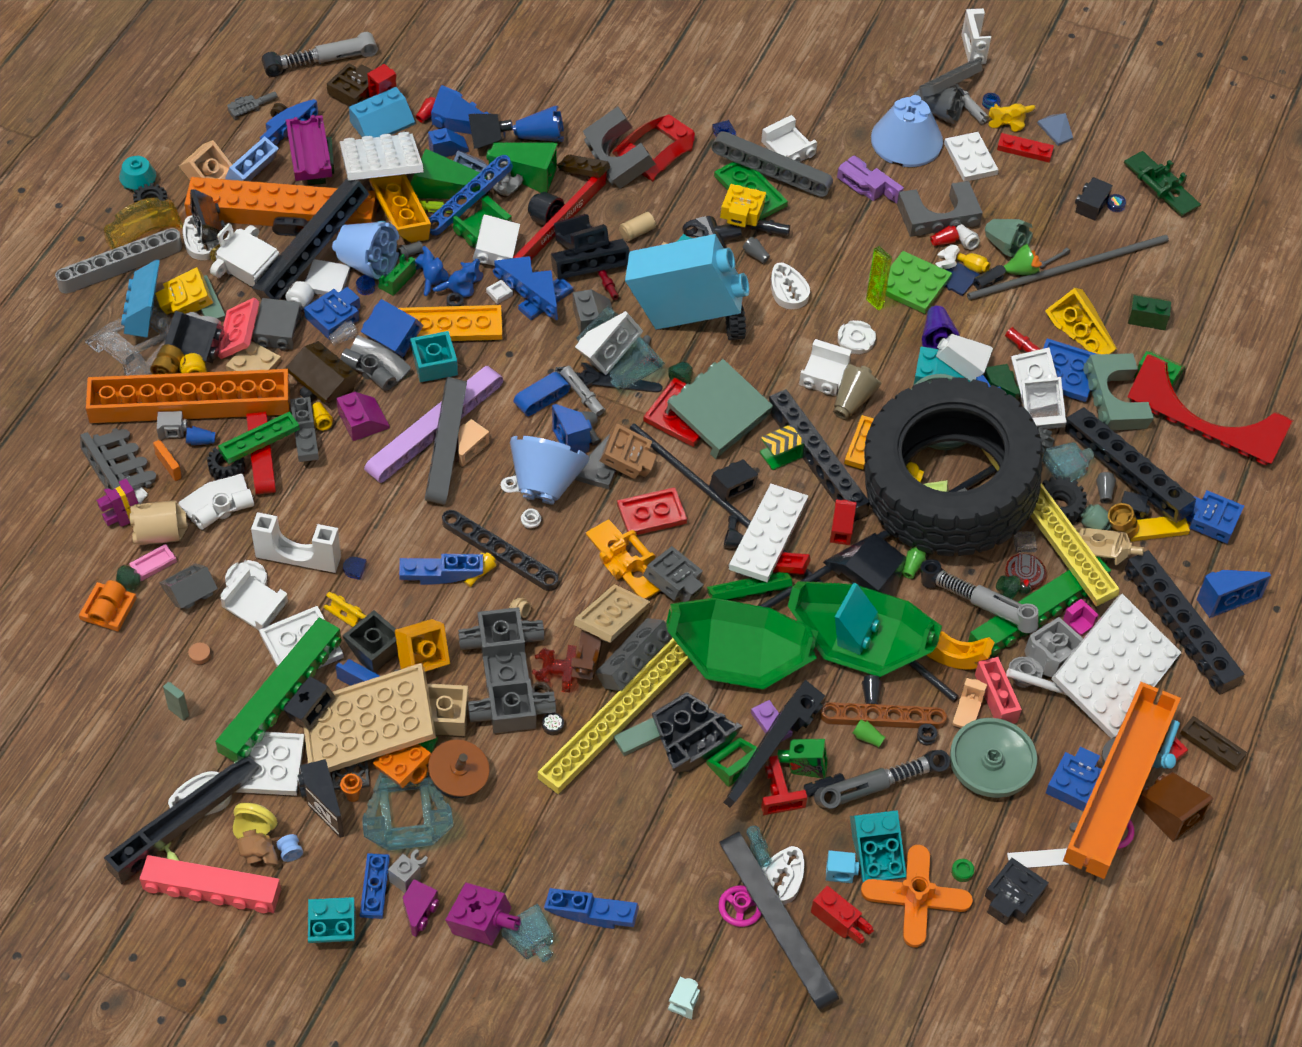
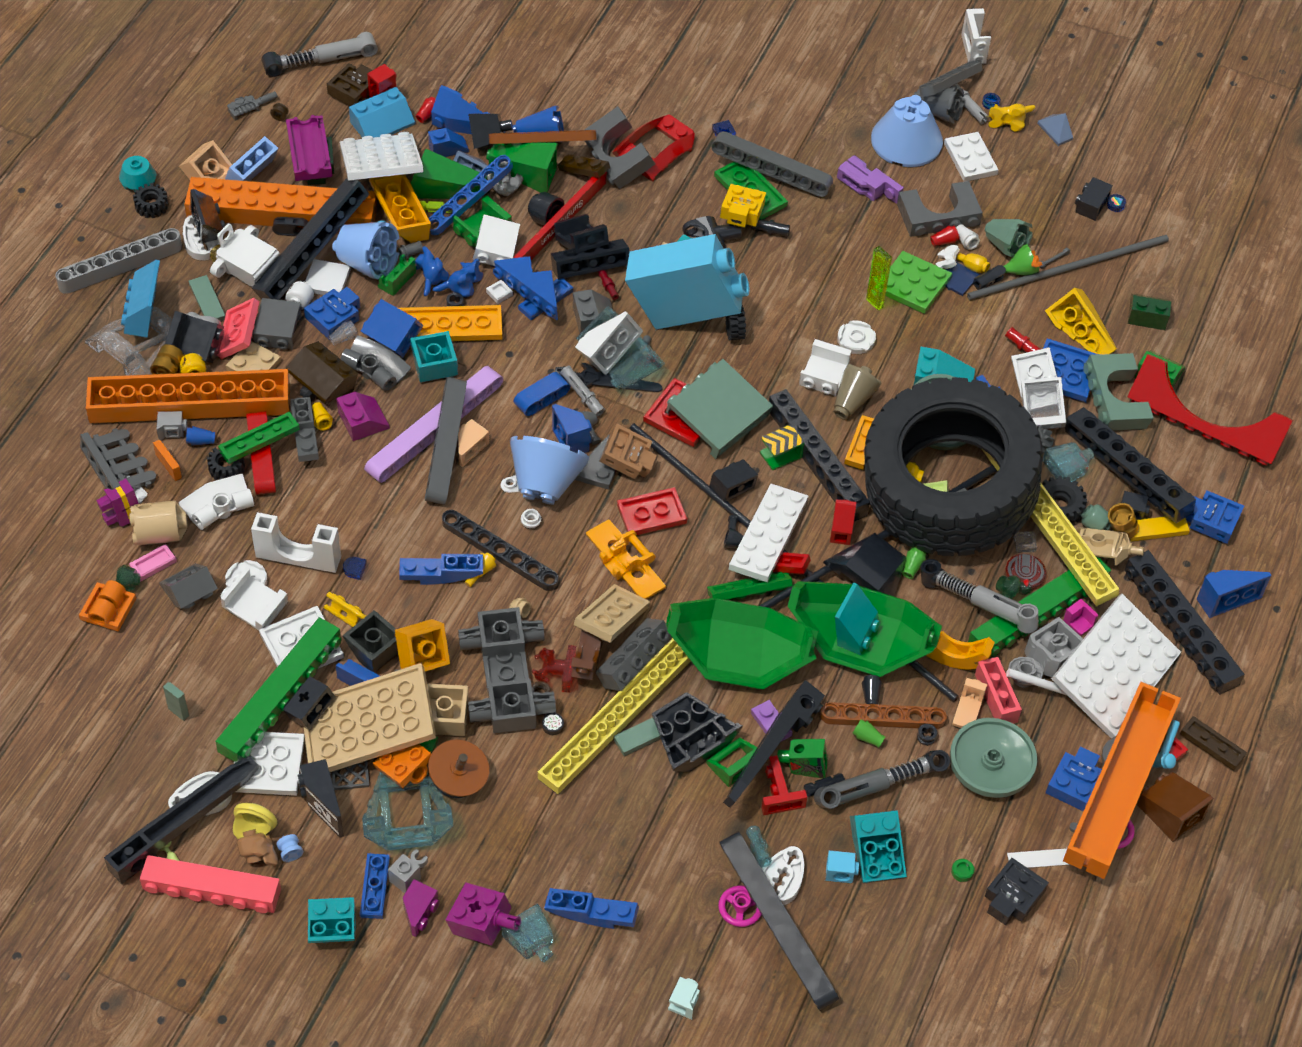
clear yellow windscreen [103,198,183,250] -> none
yellow piece [155,267,213,315] -> none
nougat tile [188,643,211,664] -> none
blue slope [260,99,318,146] -> none
orange cone [340,773,362,802] -> none
clear blue tile [356,275,375,295] -> none
tan piece [619,212,656,241] -> none
dark grey piece [643,546,704,602] -> none
clear green cone [668,362,693,384] -> none
dark grey cone [742,237,770,264] -> none
white panel [761,115,817,162] -> none
white piece [771,263,810,309] -> none
red hinge [811,885,874,944] -> none
orange piece [861,845,973,948] -> none
dark purple cone [922,306,960,350] -> none
white slope [936,334,993,381] -> none
dark green slope [983,364,1021,400] -> none
red plate [997,133,1054,163] -> none
dark grey cone [1096,472,1116,503] -> none
dark green piece [1124,151,1201,216] -> none
none -> dark orange beam [489,130,597,144]

